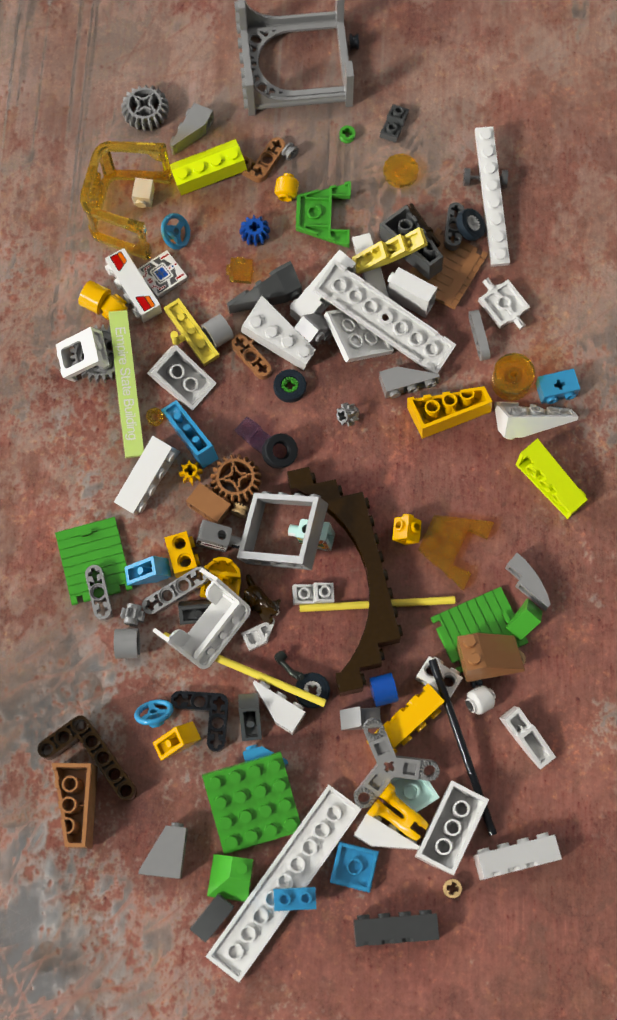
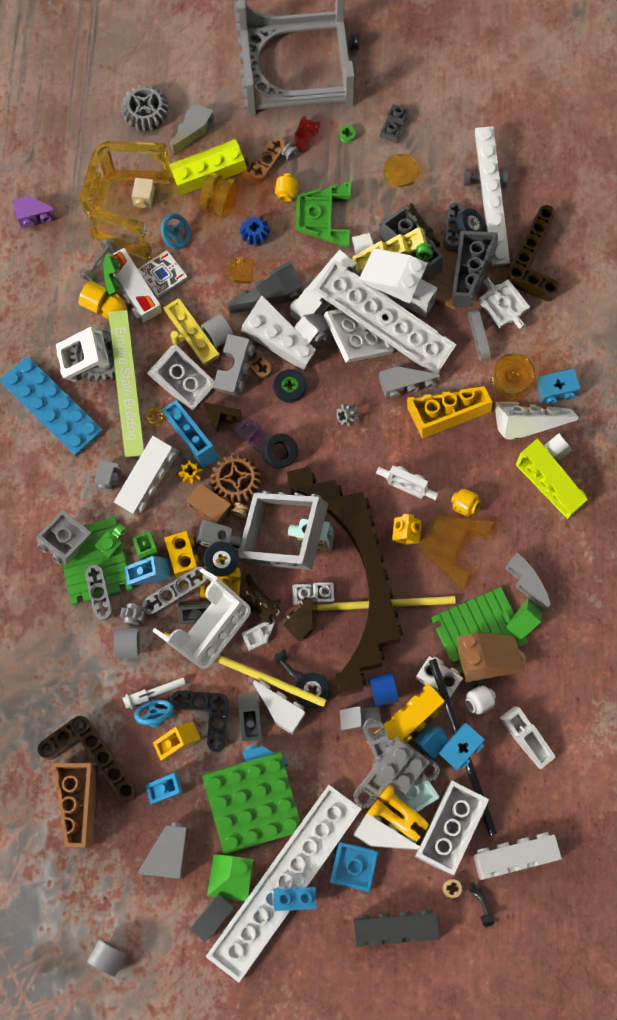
none -> dark azure plate [0,356,104,457]
none -> medium lavender slope [13,196,56,228]
none -> light grey plate [36,510,92,565]
none -> flat silver wheel [79,238,118,282]
none -> light grey piece [87,939,127,977]
none -> light grey brick [94,460,121,492]
none -> bright green plate [94,523,127,559]
none -> bright green slope [104,254,120,295]
none -> white pin [123,678,186,709]
none -> bright green slope [132,531,160,561]
none -> dark azure slope [145,772,182,805]
none -> clear yellow wheel [199,172,238,218]
none -> dark brown slope [203,402,242,432]
none -> black bush [204,541,239,577]
none -> light grey arch [213,334,254,396]
none -> dark brown slope [283,596,317,641]
none -> clear red piece [294,116,320,152]
none -> white slope [359,248,428,304]
none -> light grey plate [372,736,430,794]
none -> white plate [376,466,439,500]
none -> dark azure brick [413,724,449,760]
none -> bright green bush [415,243,433,261]
none -> dark azure brick [438,722,485,770]
none -> yellow head [451,489,481,517]
none -> dark grey wedge [452,231,498,307]
none -> pearl dark grey piece [469,882,494,928]
none -> dark brown beam [507,205,559,301]
none -> white piece [544,433,572,460]

